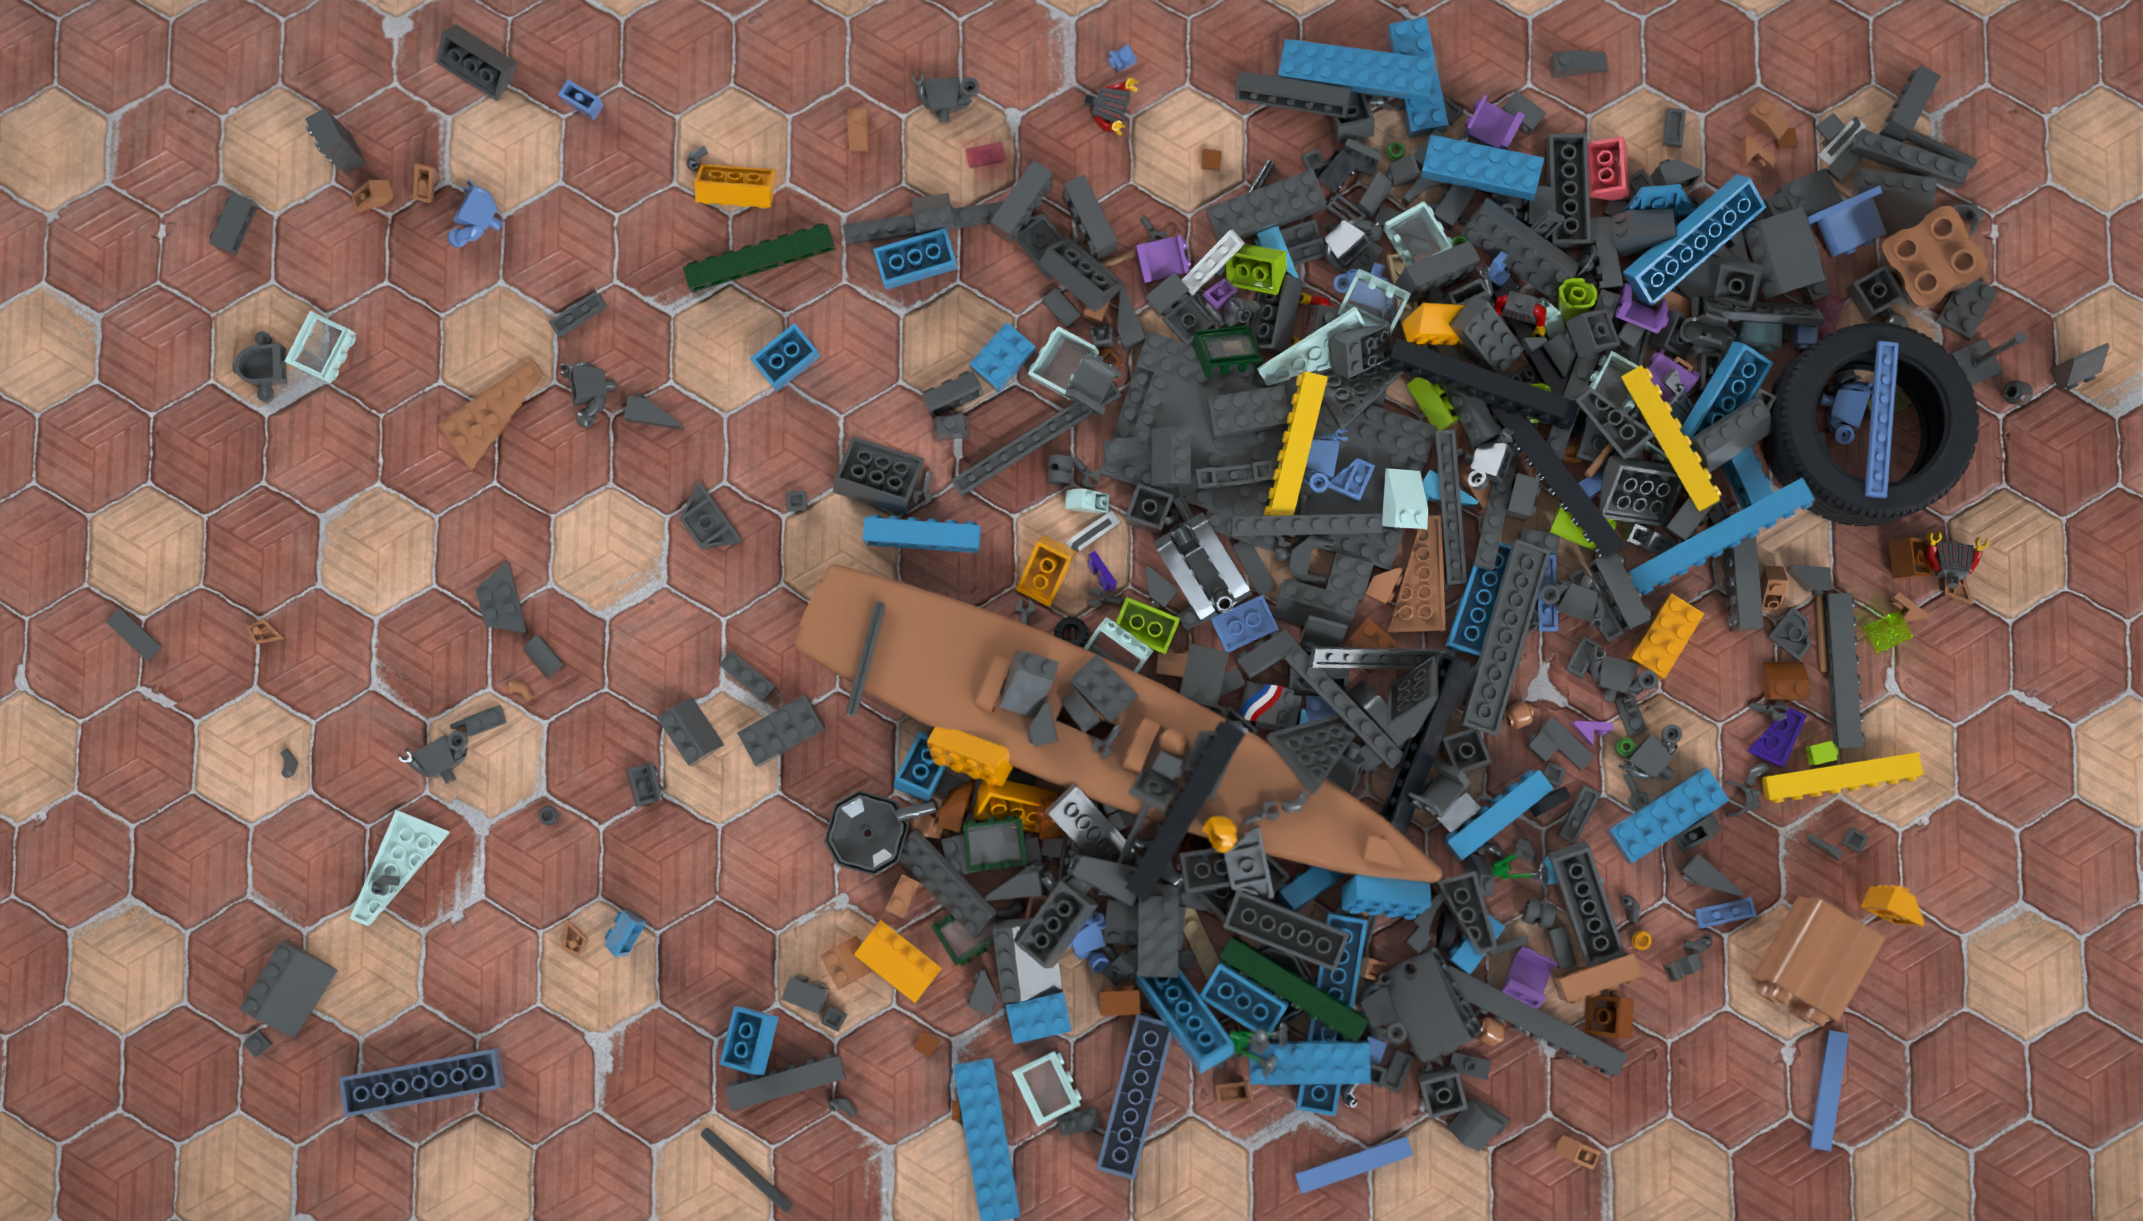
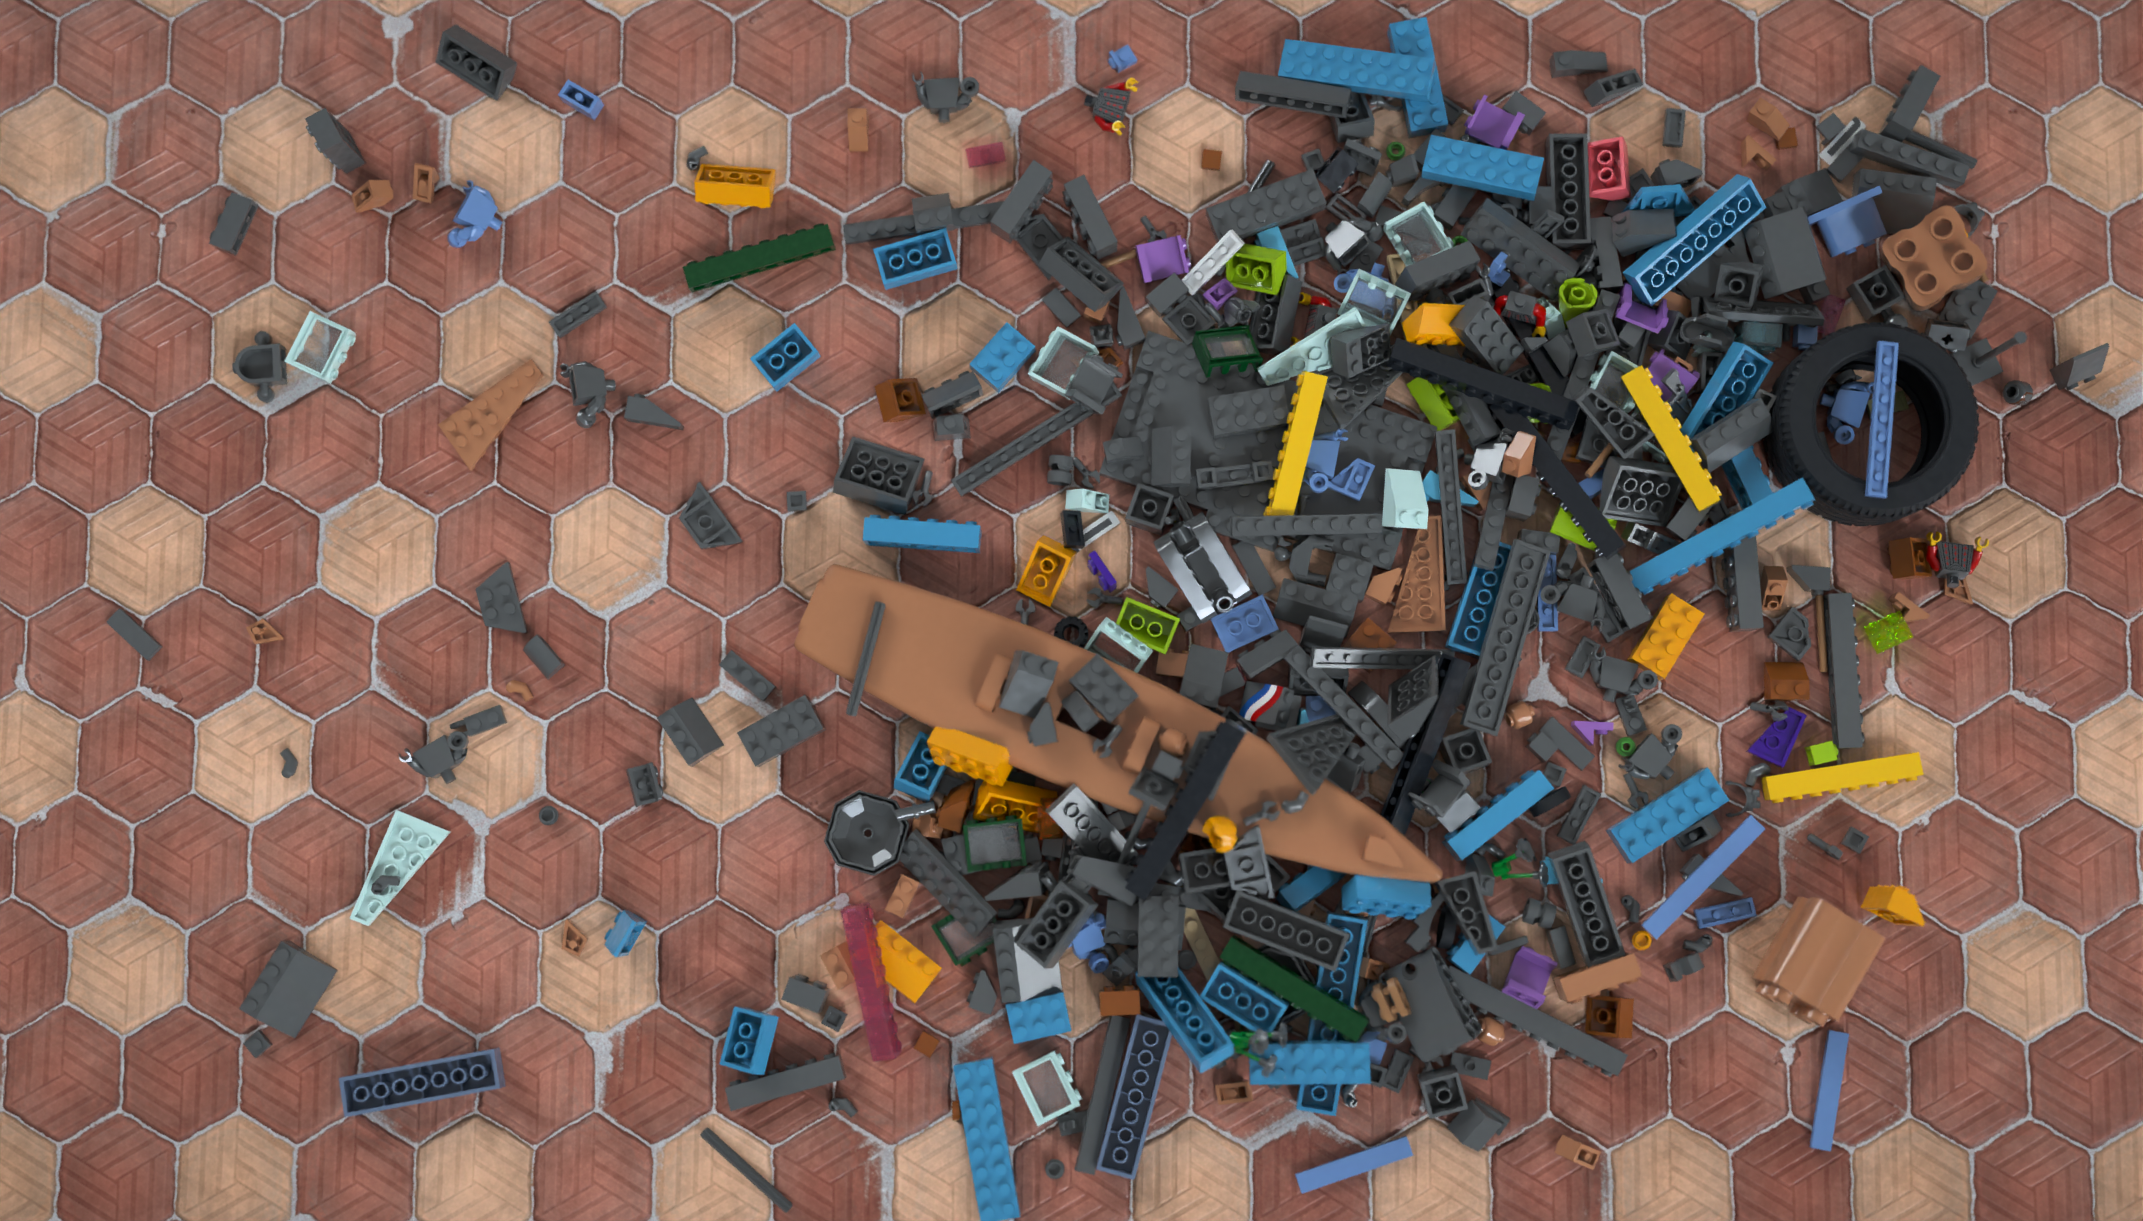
none -> clear pink brick [841,902,902,1062]
none -> dark orange slope [875,378,926,423]
none -> dark grey plate [1045,1159,1065,1179]
none -> black plate [1060,510,1085,549]
none -> dark grey tile [1074,1015,1130,1175]
none -> light blue sticker [1357,1031,1380,1043]
none -> medium nougat brick [1371,977,1411,1022]
none -> nougat slope [1502,431,1536,478]
none -> dark grey helmet [1555,543,1577,579]
none -> dark grey slope [1583,68,1644,107]
none -> medium blue tile [1641,815,1765,940]
none -> dark grey brick [1924,318,1970,352]

